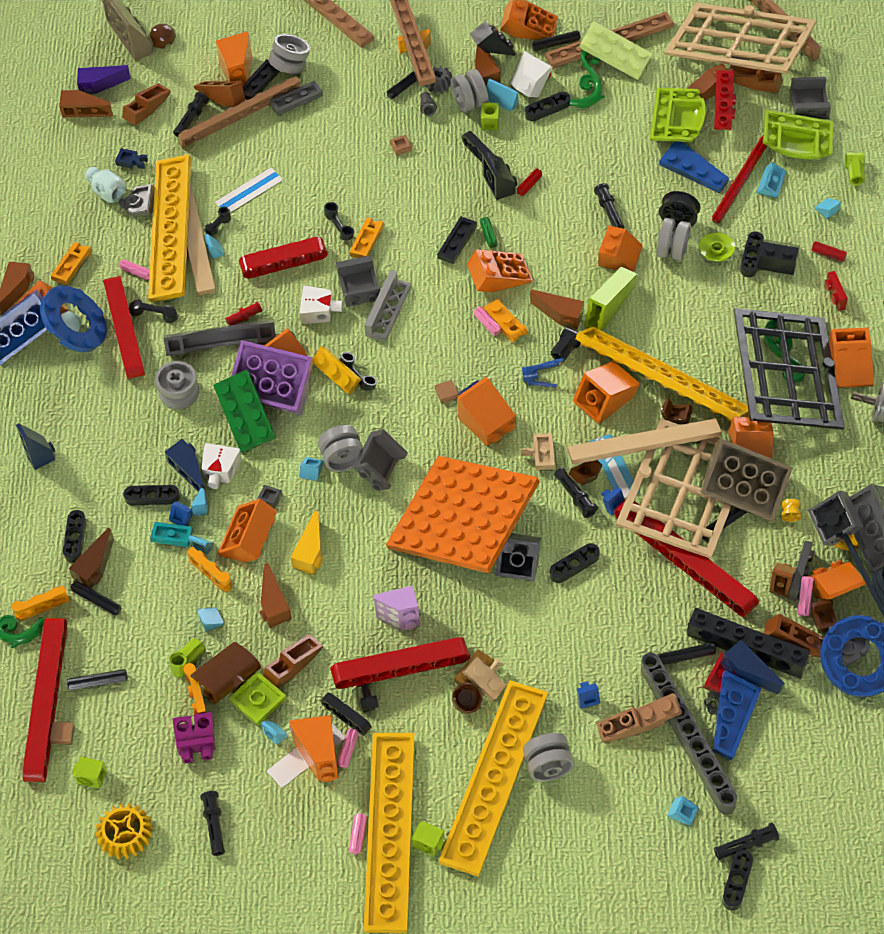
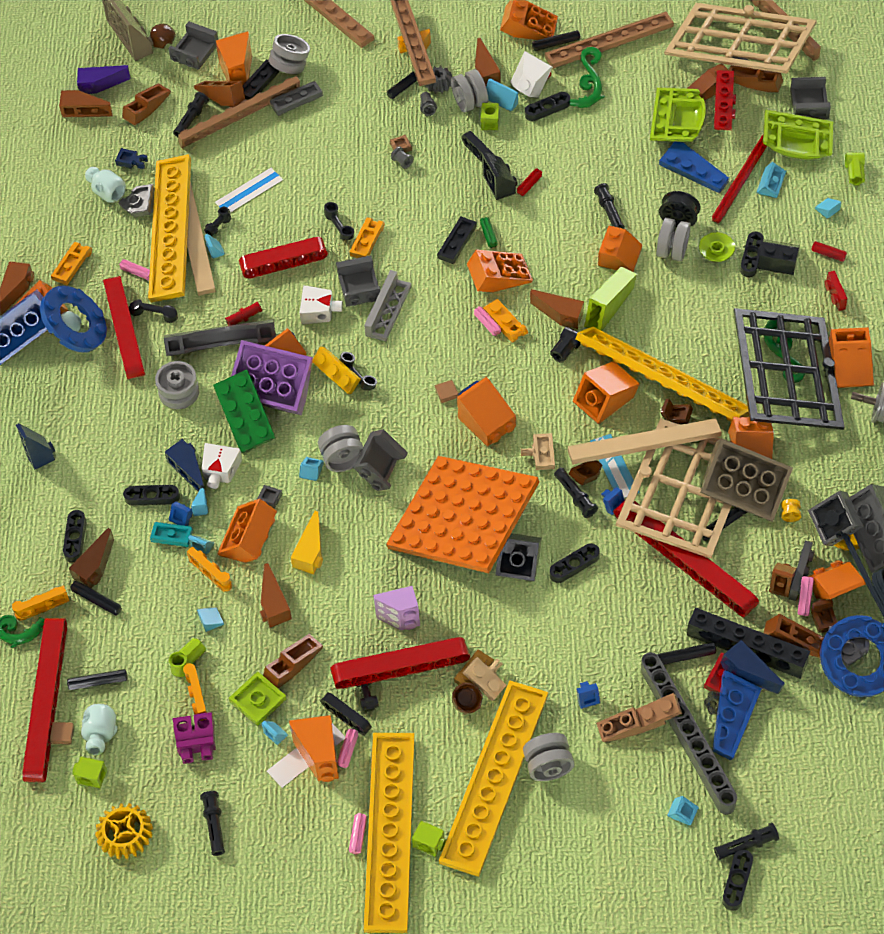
reddish brown panel [190,642,261,704] -> none
black slope [470,21,516,56] -> none
blue plant [522,358,563,388] -> none
yellowish green plate [579,21,653,80] -> none
none -> light aqua piece [81,704,117,755]
none -> dark grey panel [168,21,219,70]
none -> dark grey bush [391,146,414,169]

